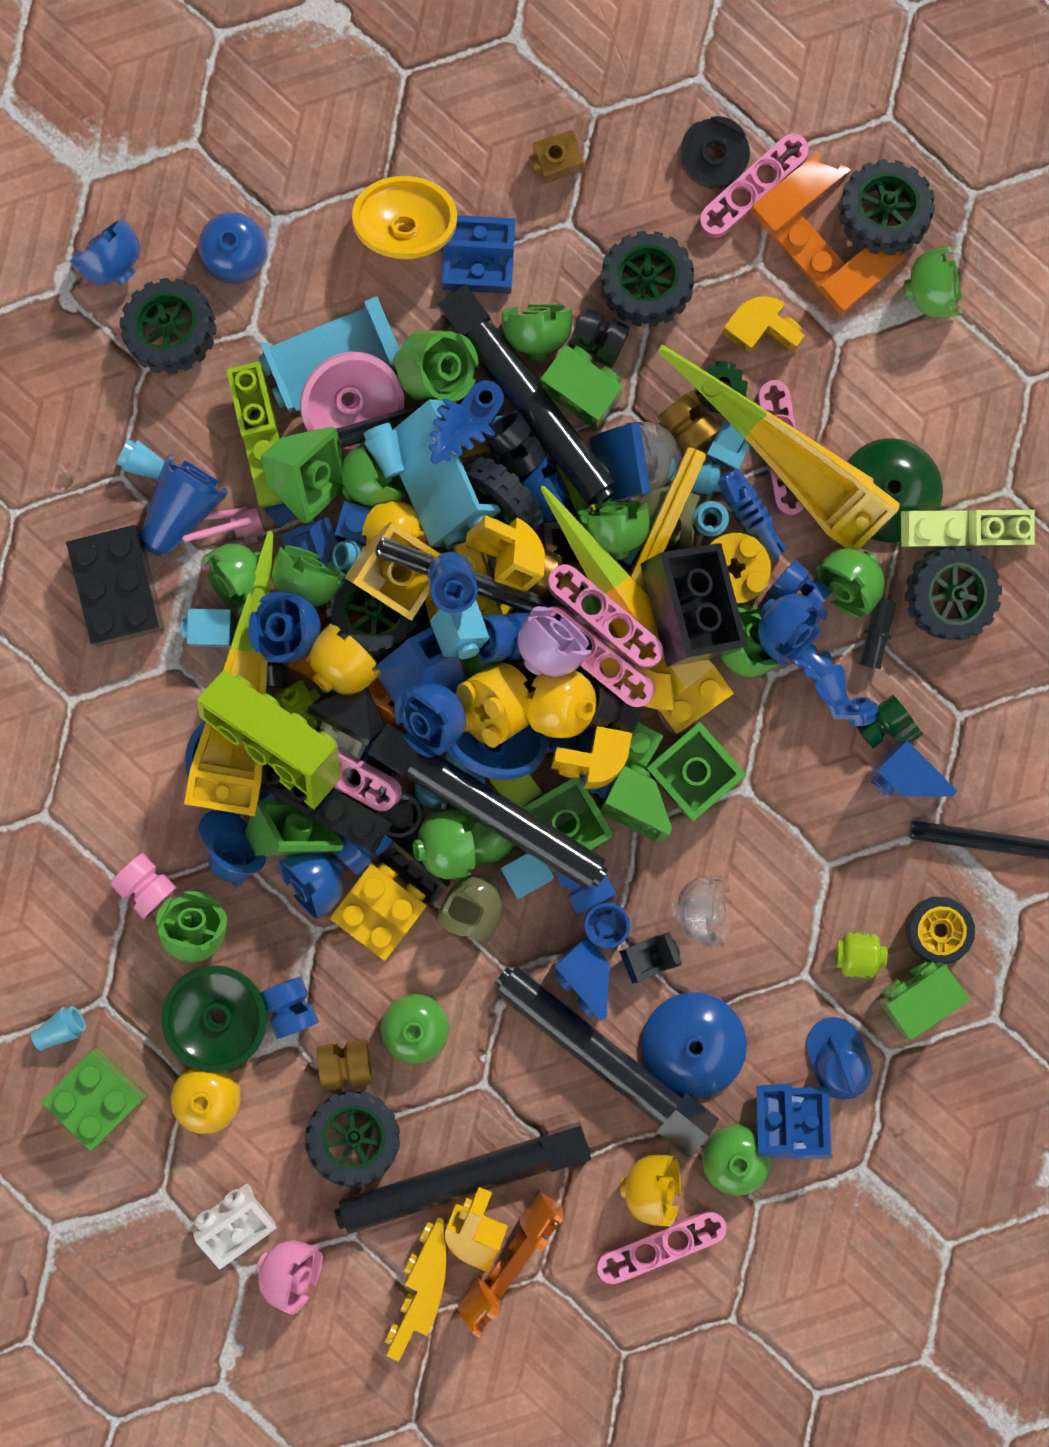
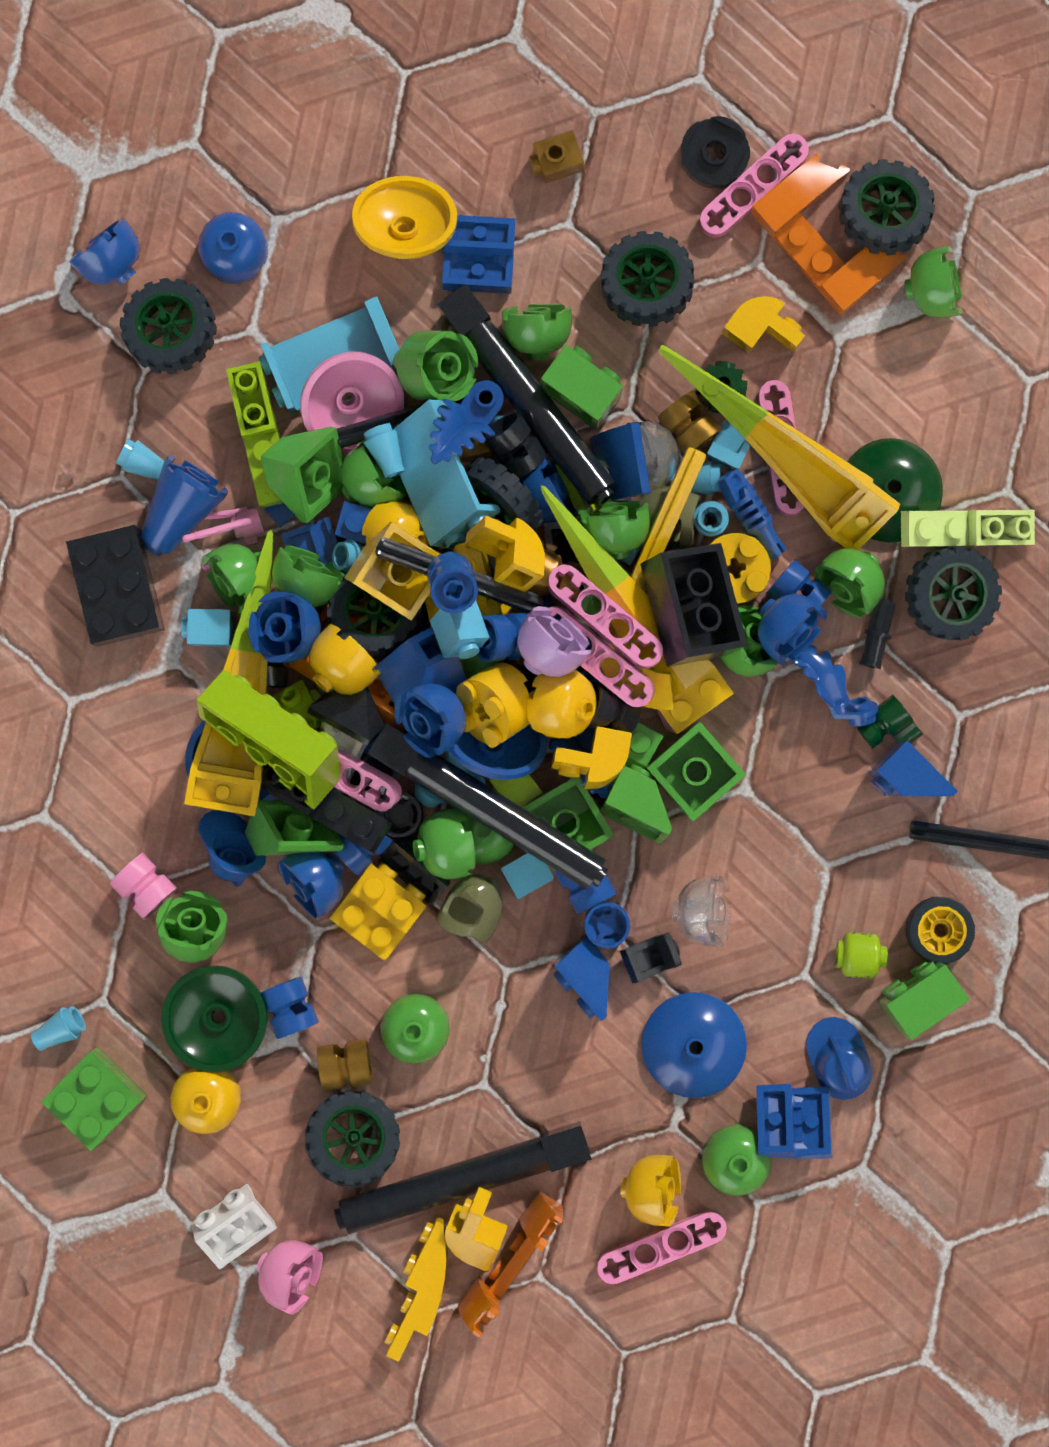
black brick [494,966,719,1158] -> none
black wheel [568,307,631,369] -> none

